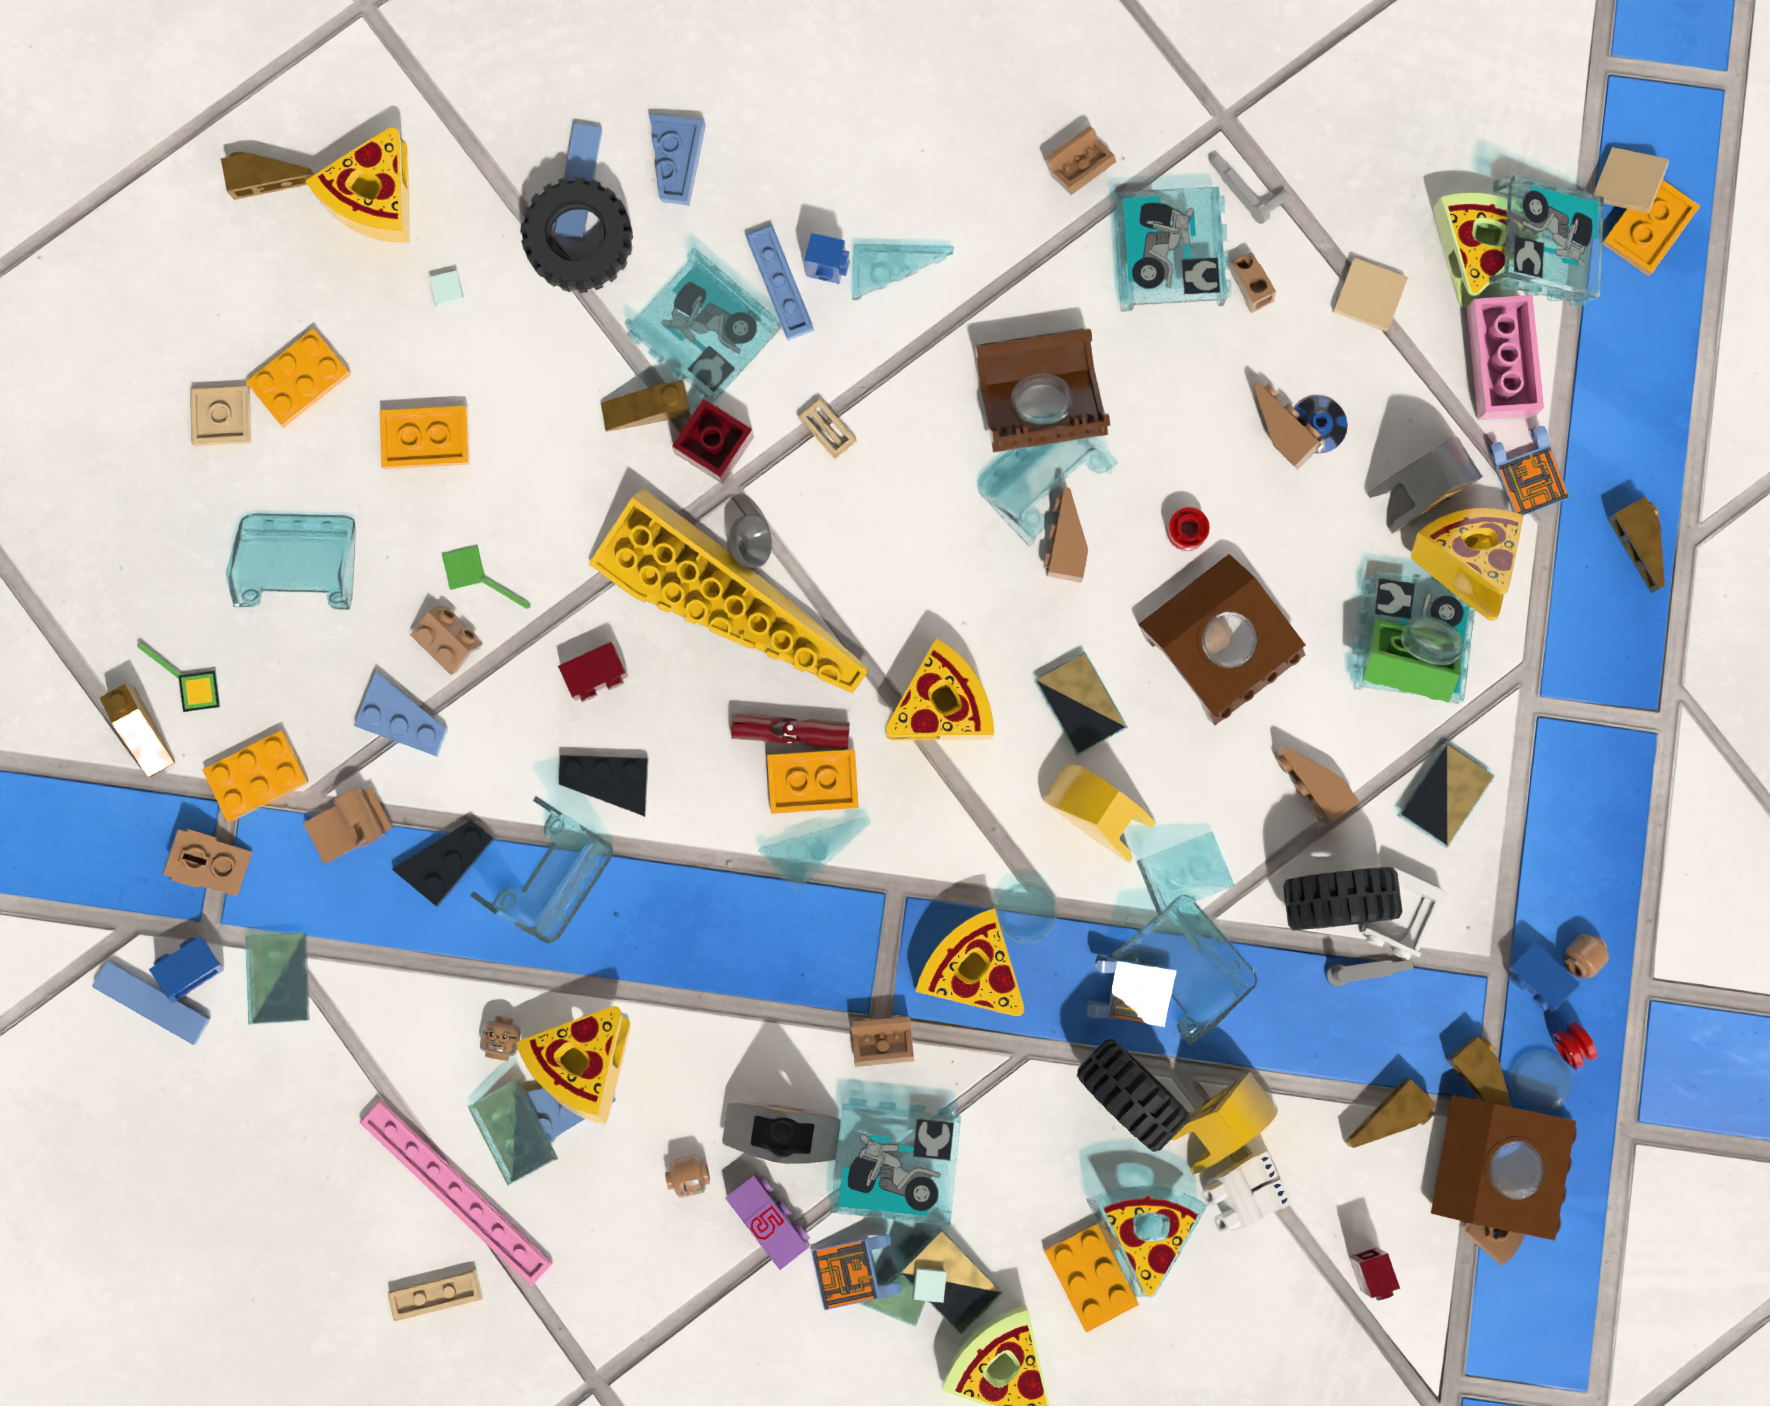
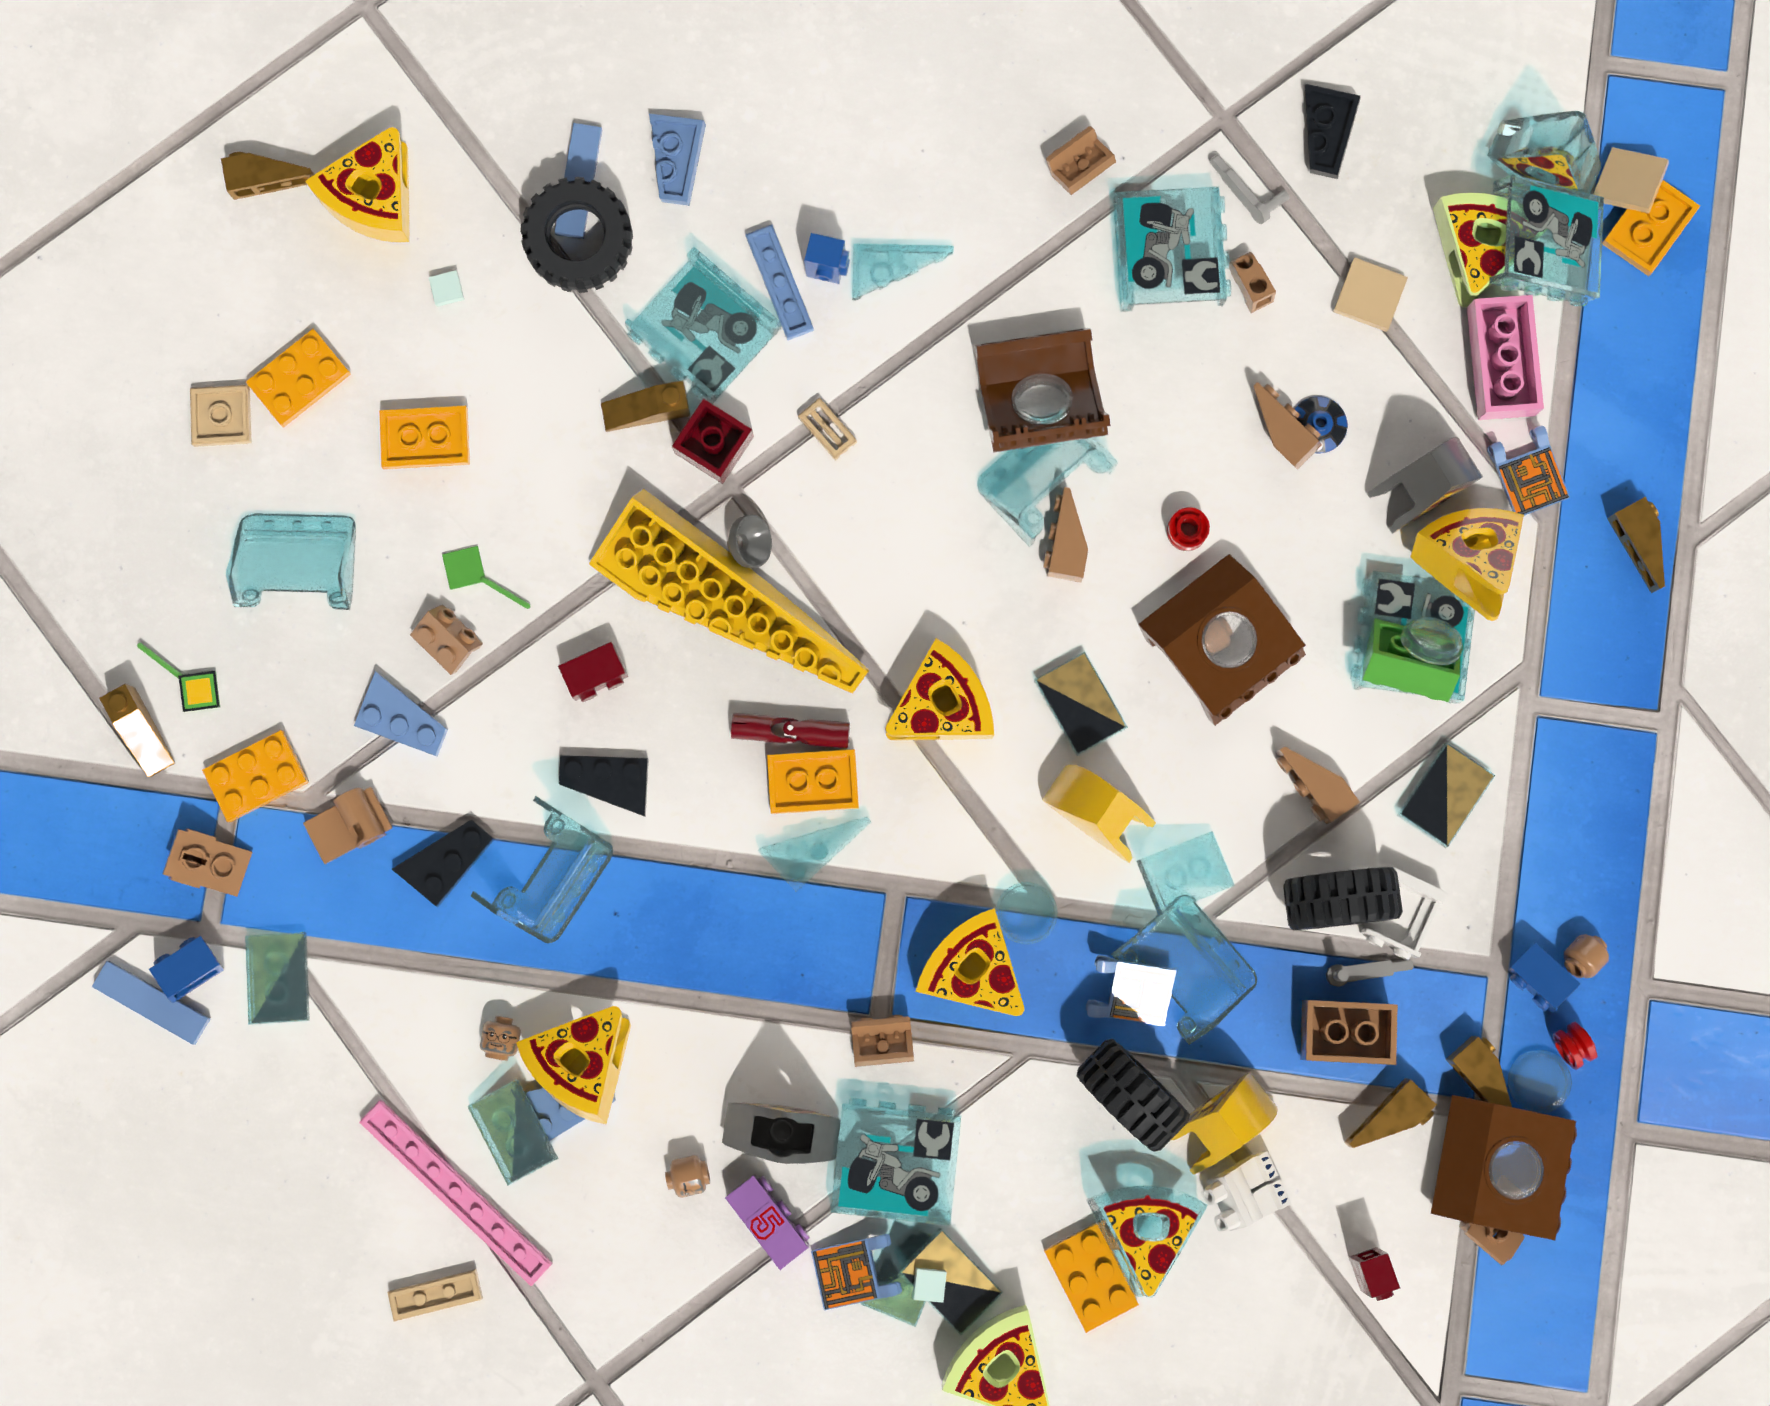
none -> medium nougat brick [1300,1000,1398,1065]
none -> black wing [1305,84,1361,179]
none -> clear light blue piece [1487,111,1601,199]

